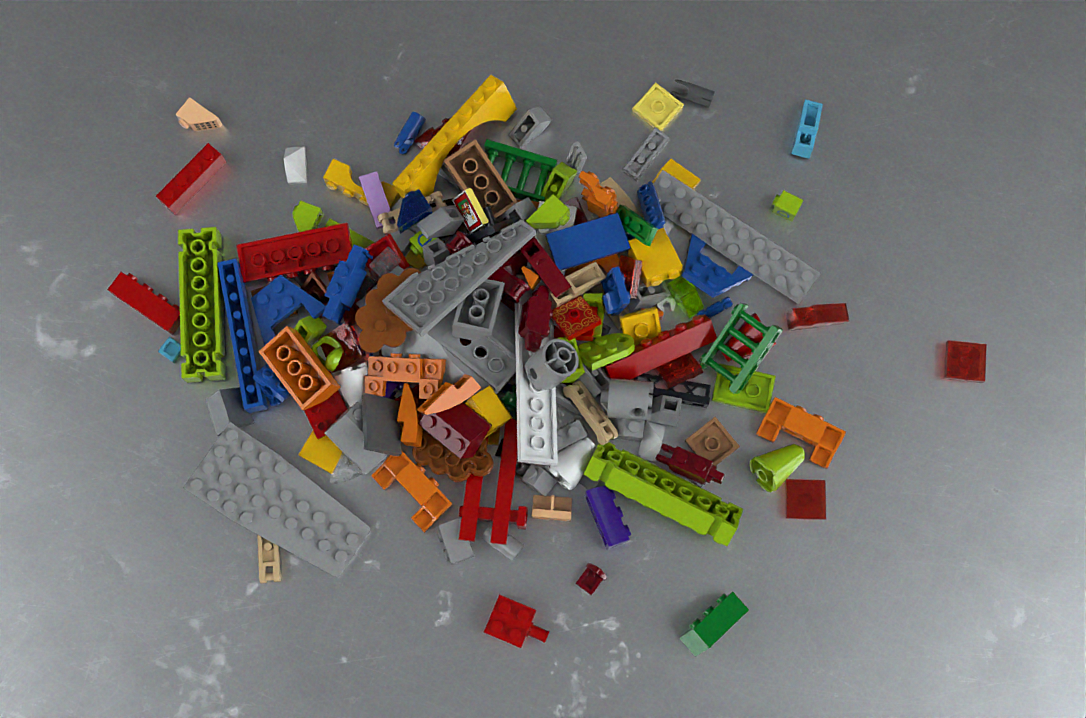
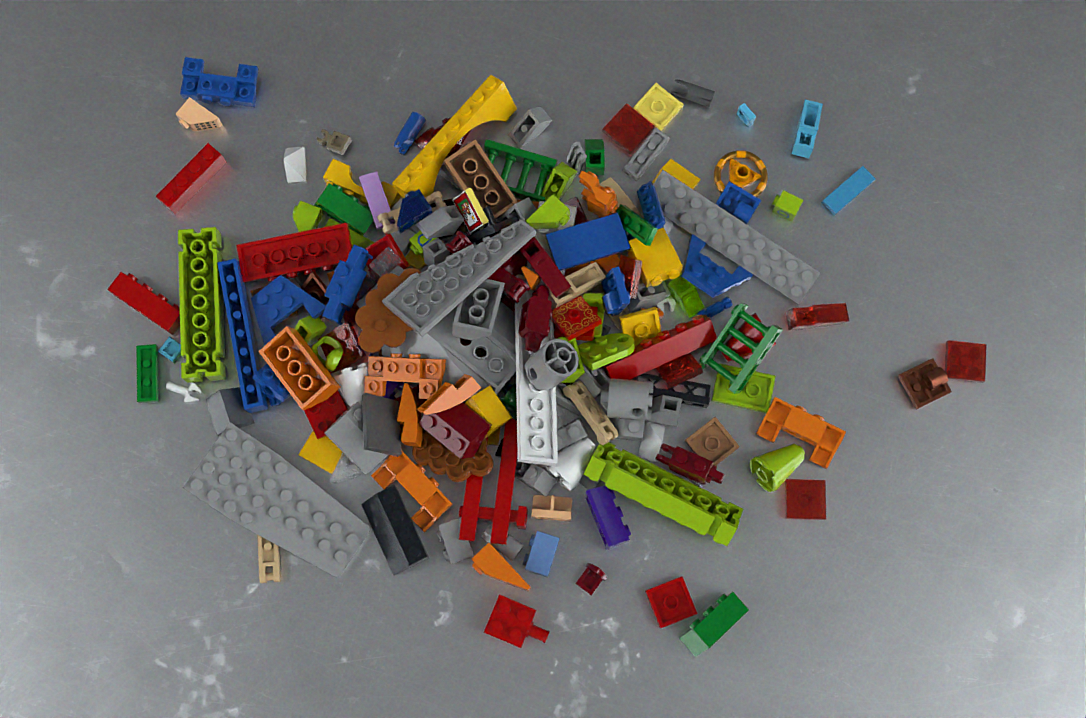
none -> green plate [136,344,158,403]
none -> white bar [166,382,203,403]
none -> blue bracket [180,57,259,108]
none -> green wedge [314,183,374,236]
none -> dark tan plate [316,129,352,155]
none -> black slope [361,485,429,576]
none -> orange slope [472,543,531,591]
none -> medium blue brick [522,531,560,577]
none -> green slope [585,139,605,175]
none -> clear red plate [602,103,654,154]
none -> red plate [645,576,697,629]
none -> light orange piece [714,150,768,197]
none -> blue plate [716,181,761,224]
none -> medium azure tile [737,103,756,127]
none -> dark azure tile [821,166,875,216]
none -> copper plate [898,358,952,410]

